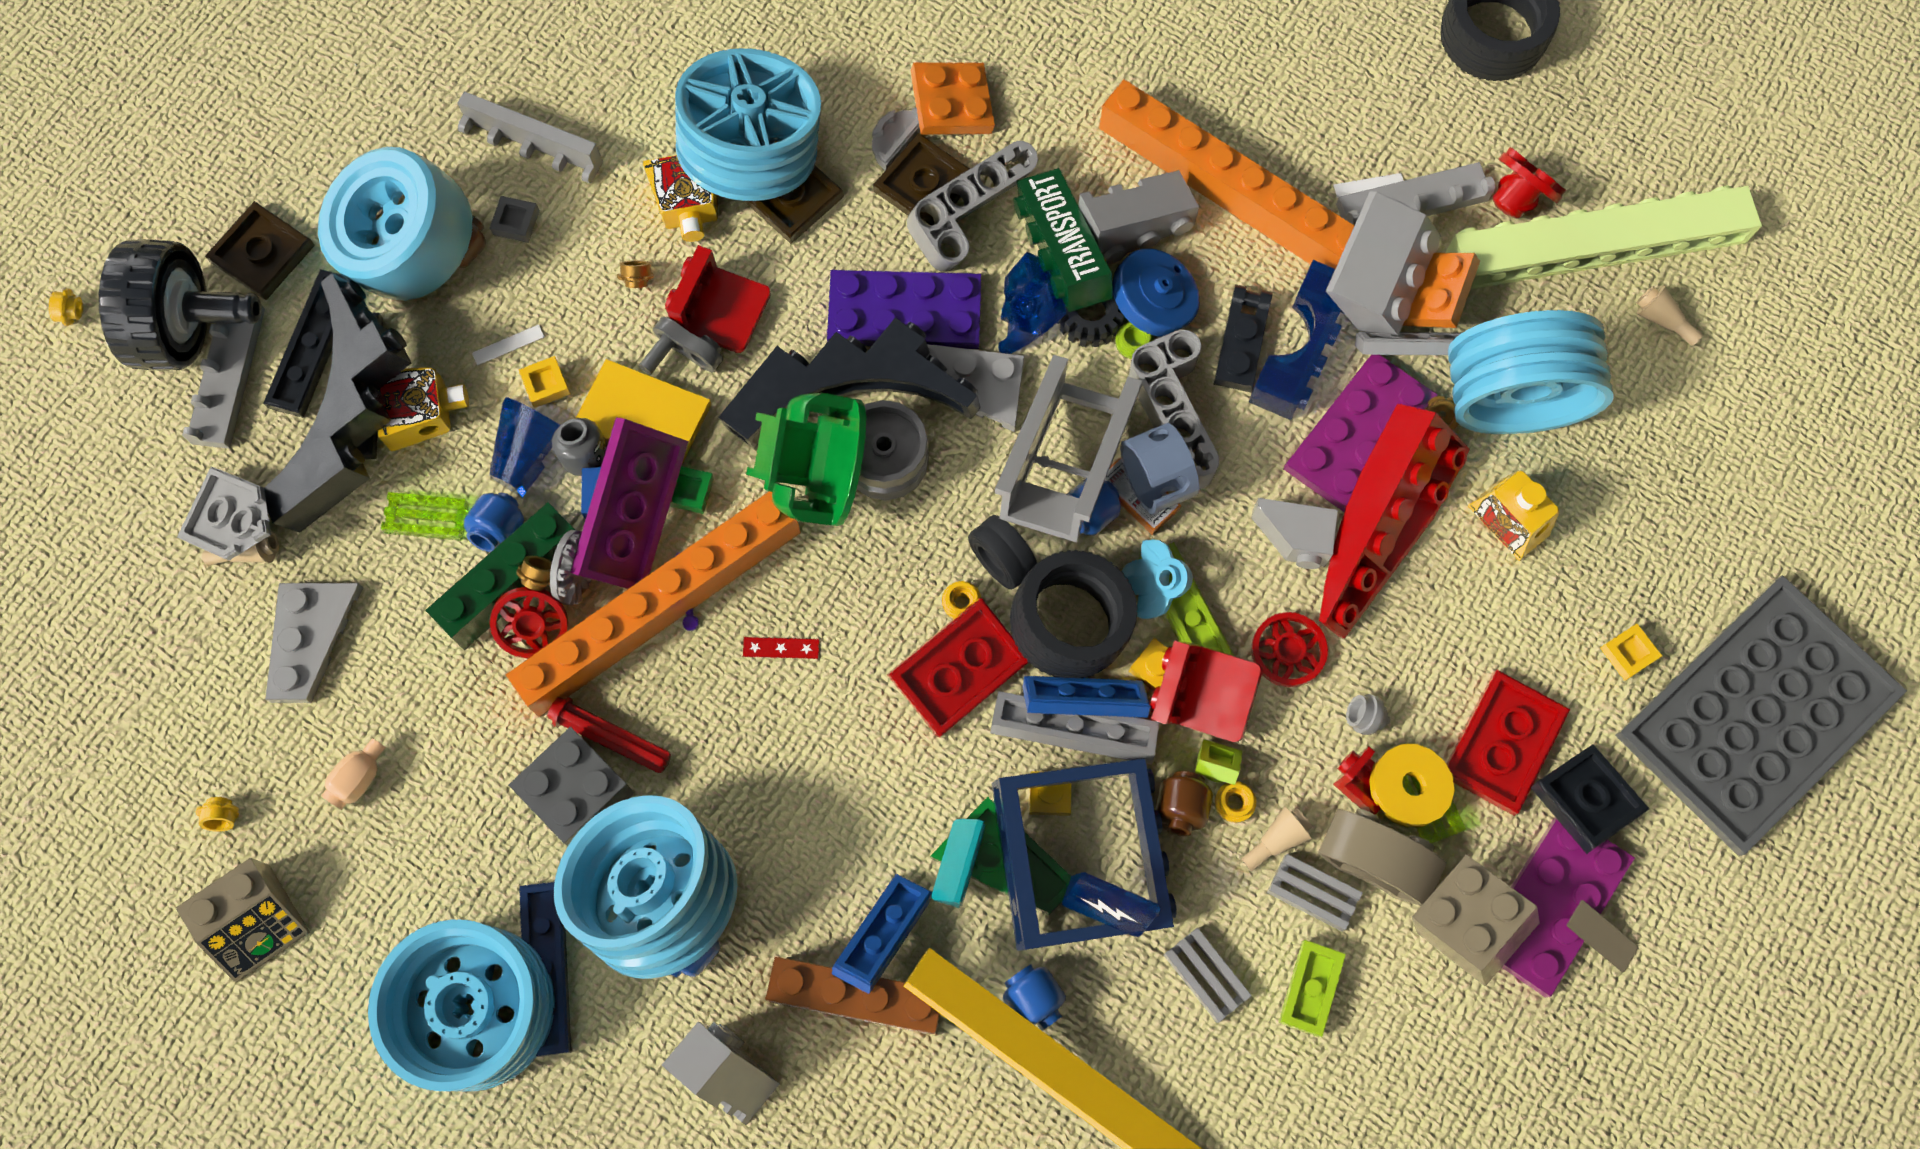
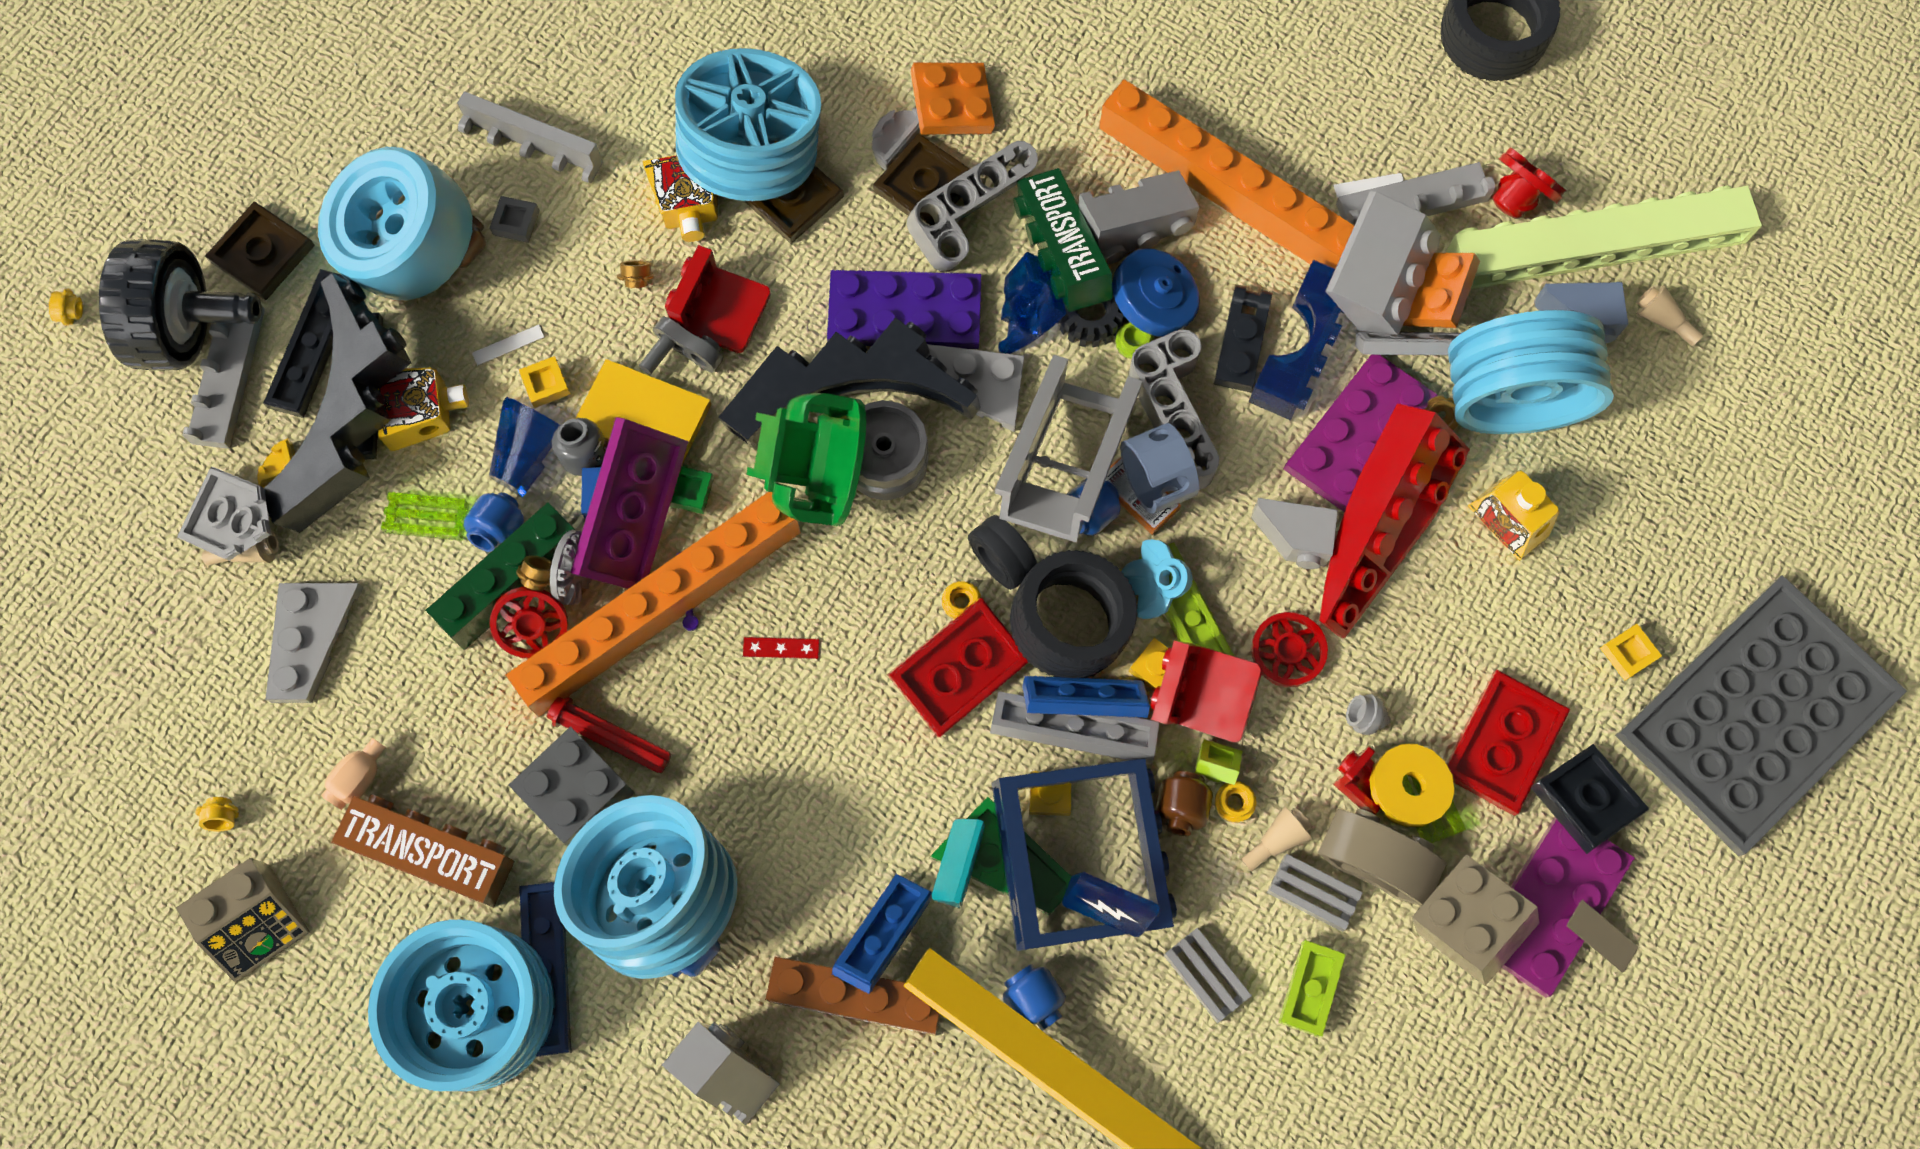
none -> yellow tile [257,438,295,488]
none -> dark orange brick [331,794,515,908]
none -> sand blue slope [1534,282,1628,344]

